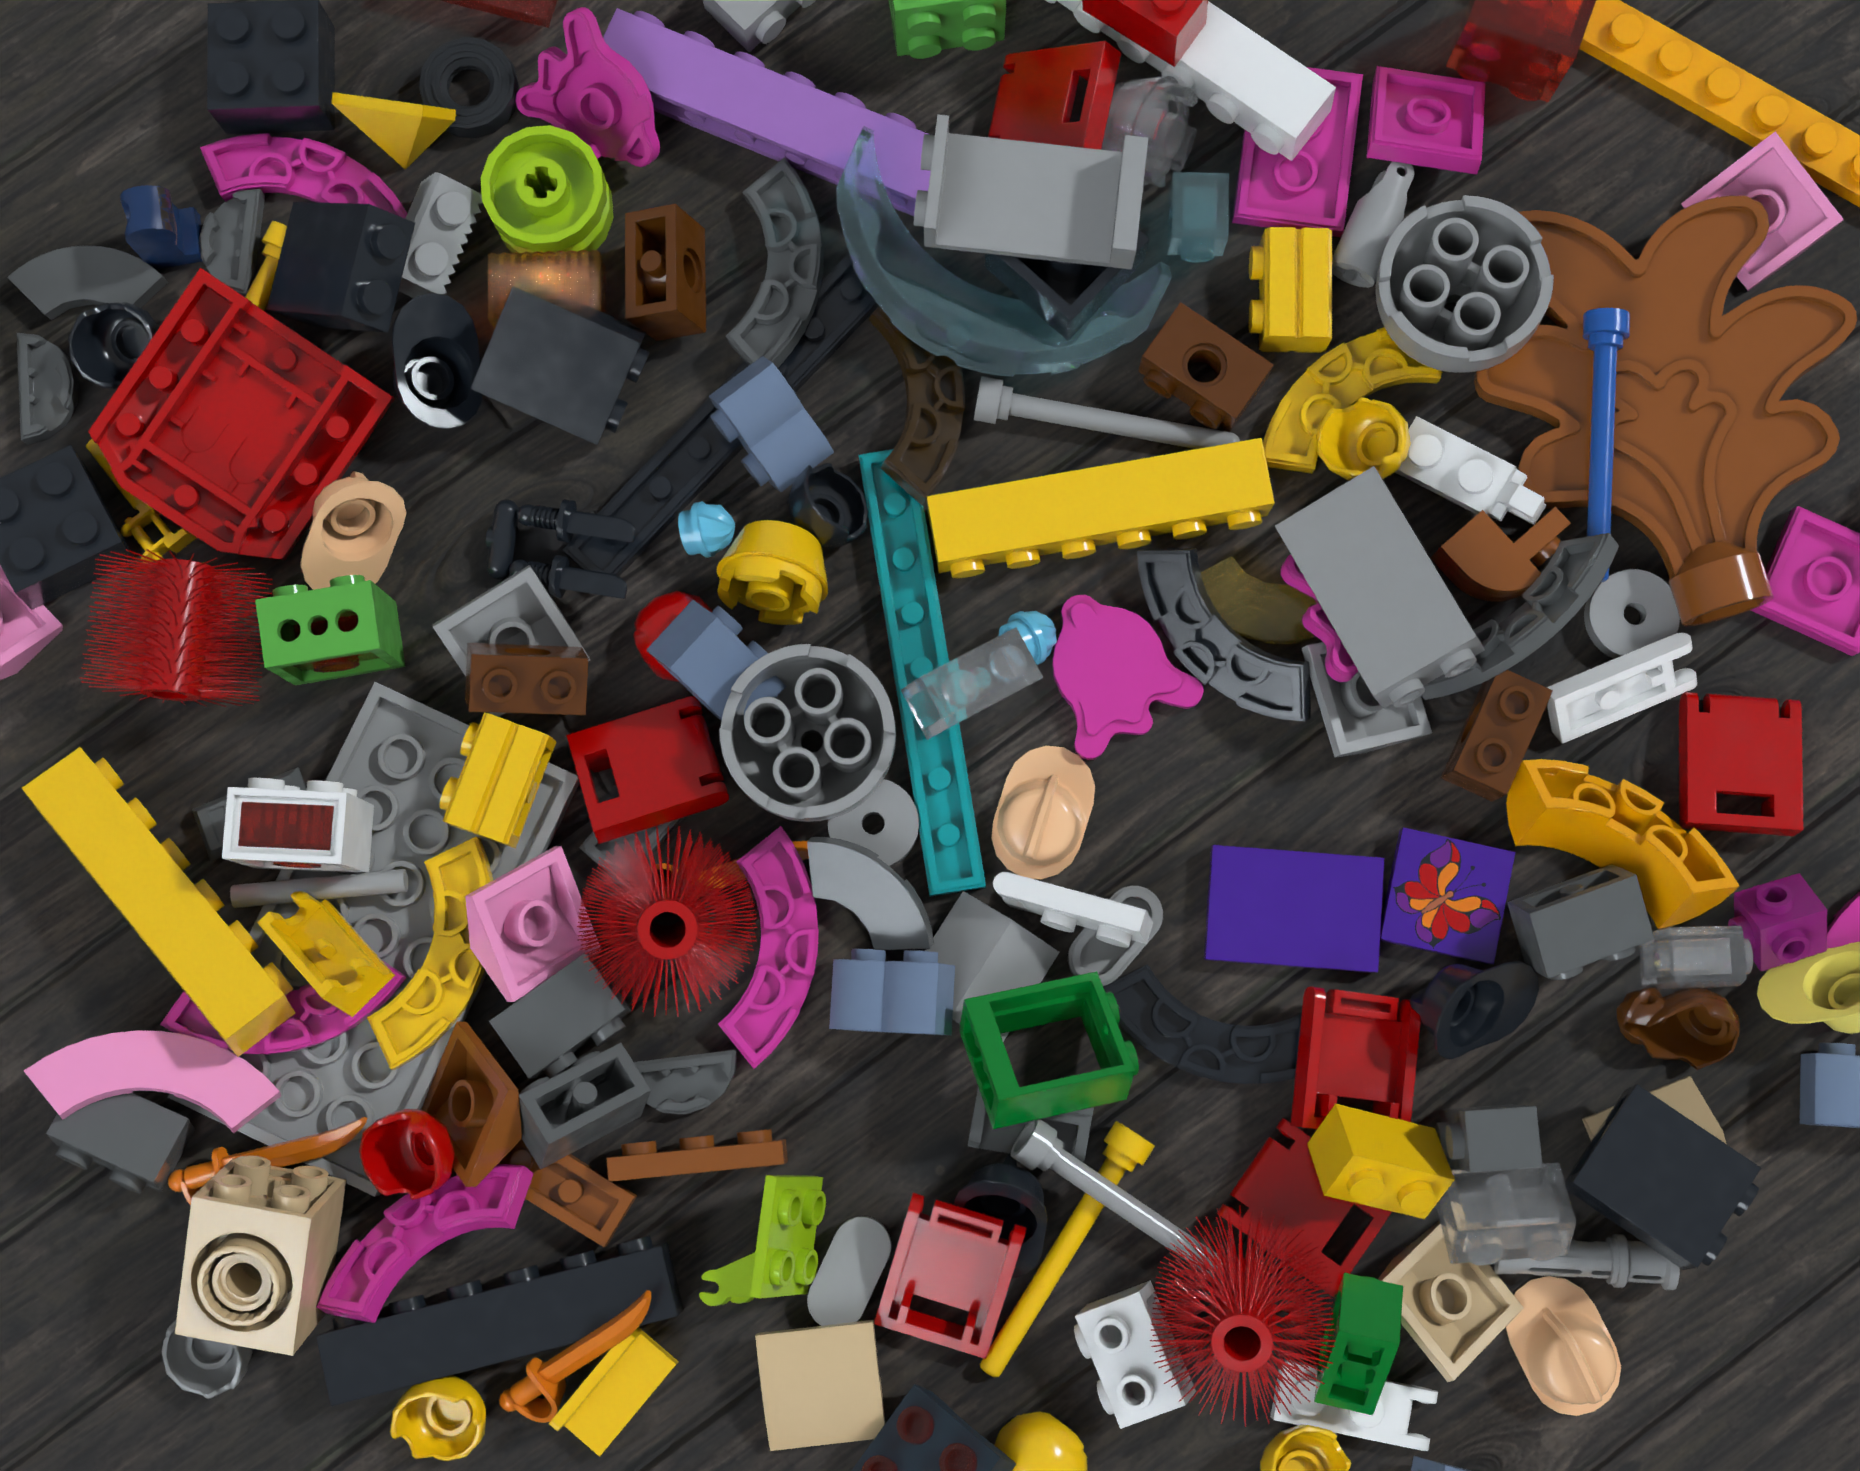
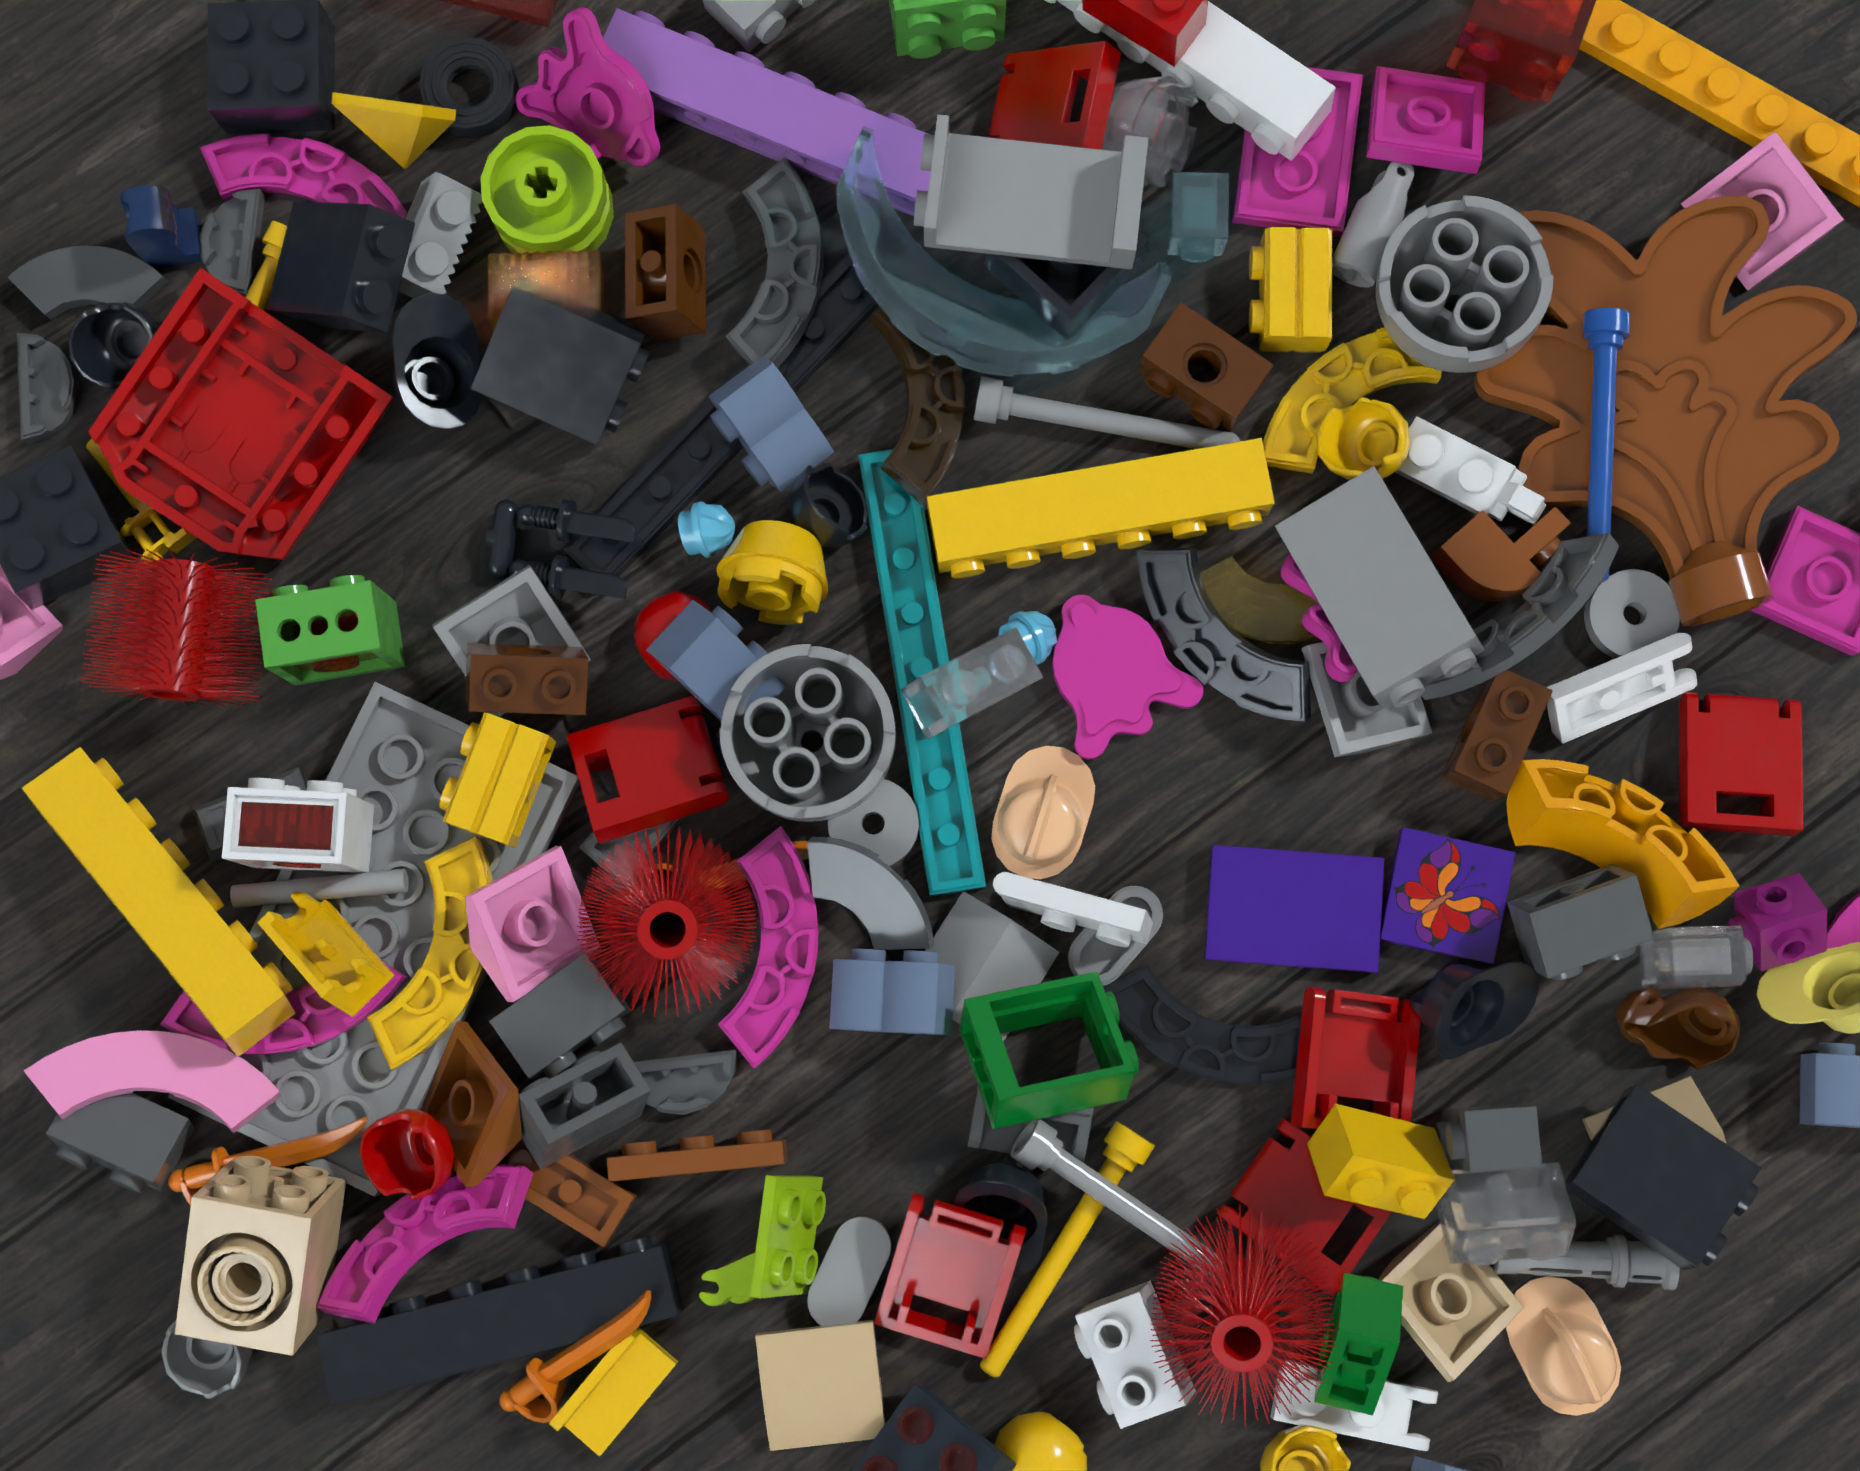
light nougat piece [300,471,406,590] -> none
yellow hair [390,1375,486,1461] -> none

